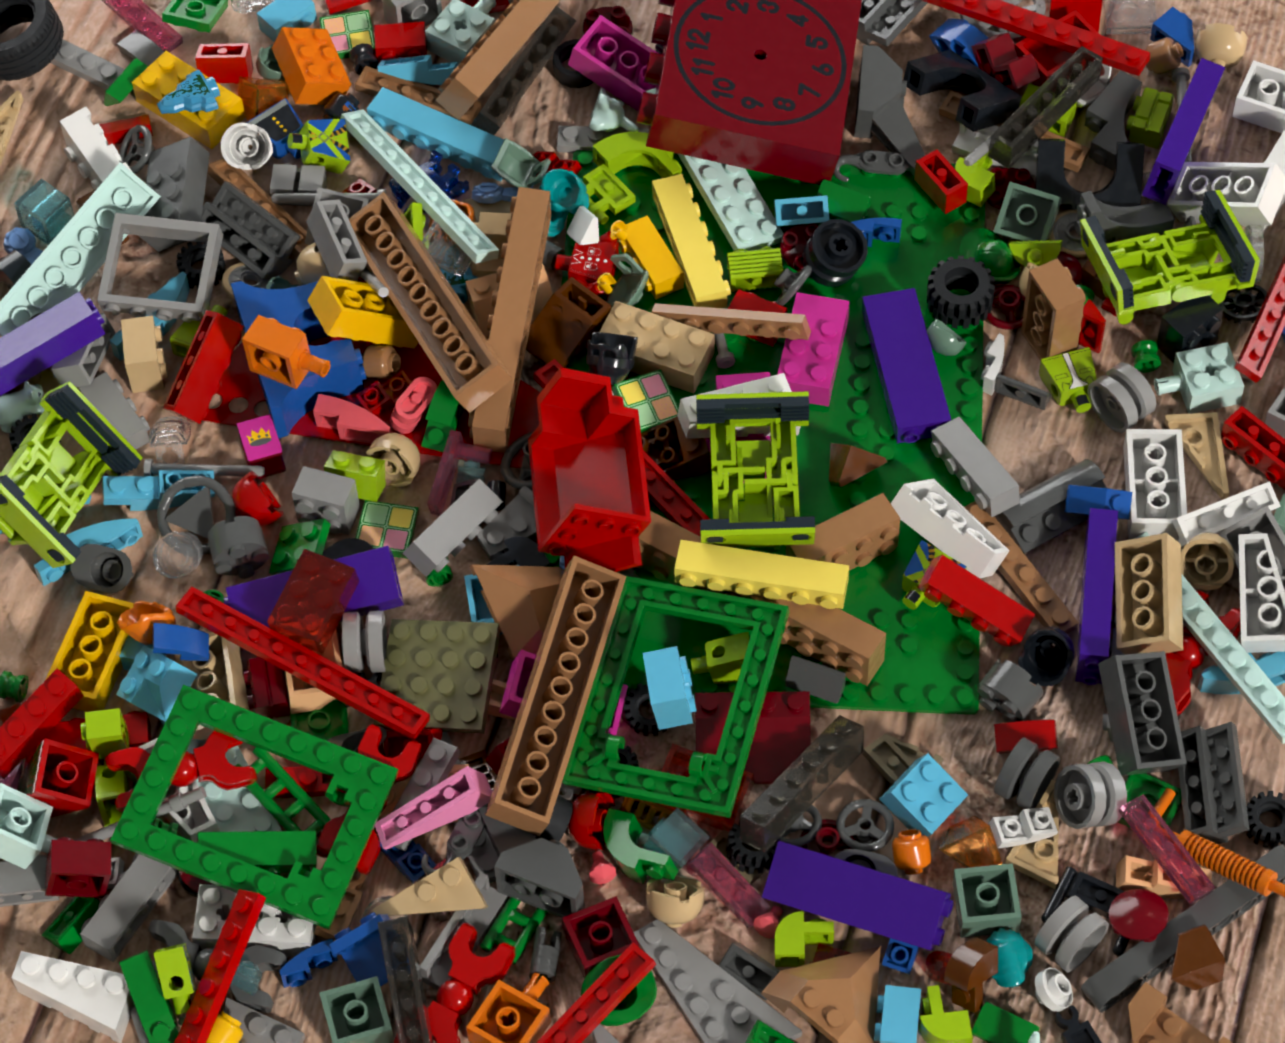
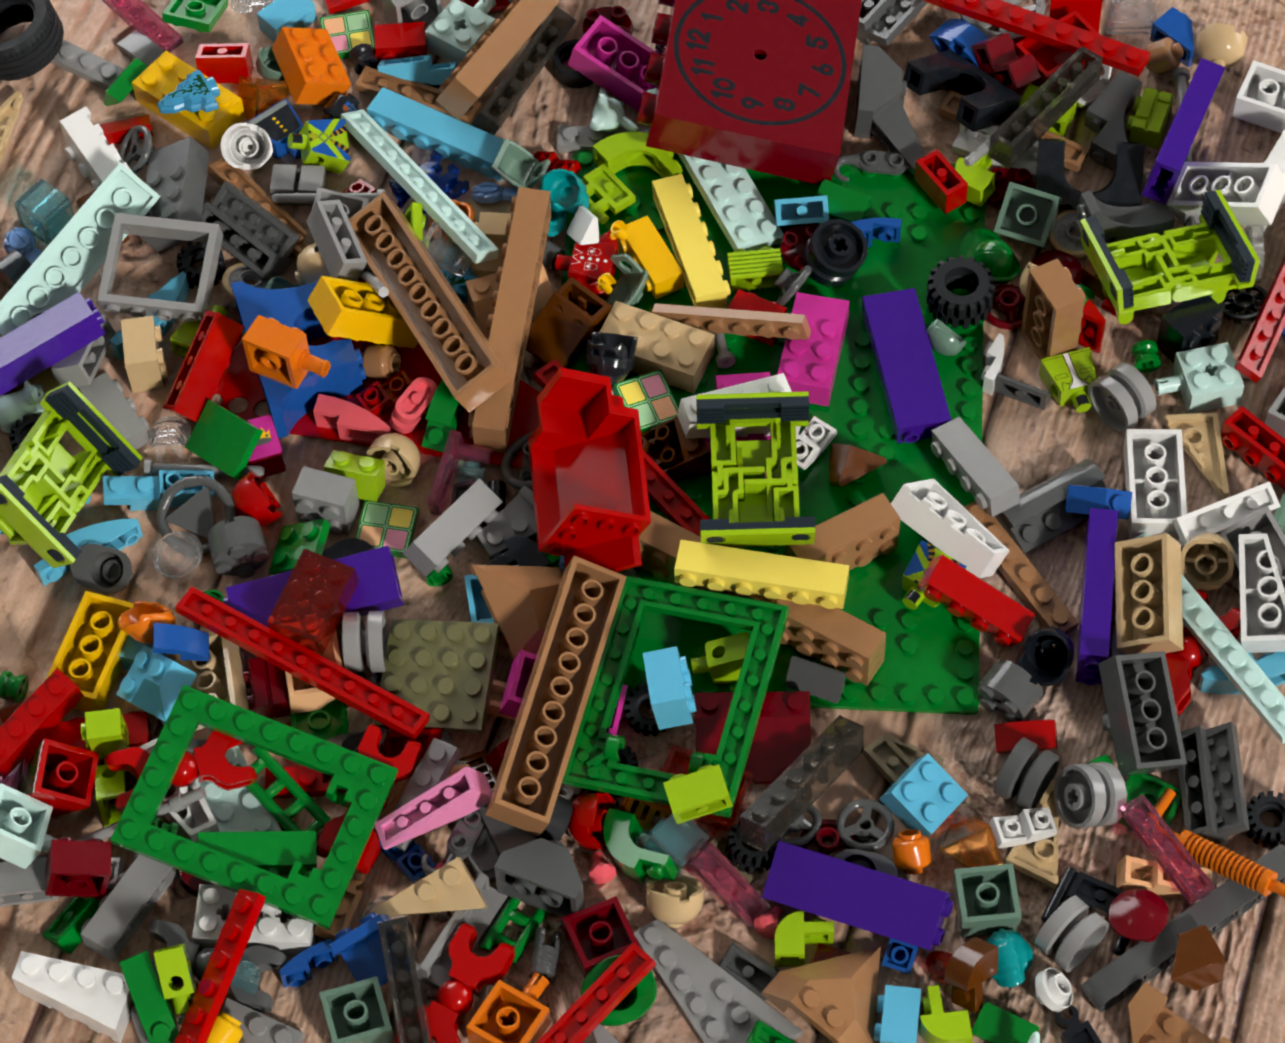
lime plate [1009,240,1063,267] -> none
none -> green tile [185,399,263,480]
none -> lime brick [663,764,733,824]
none -> white slope [796,416,837,470]

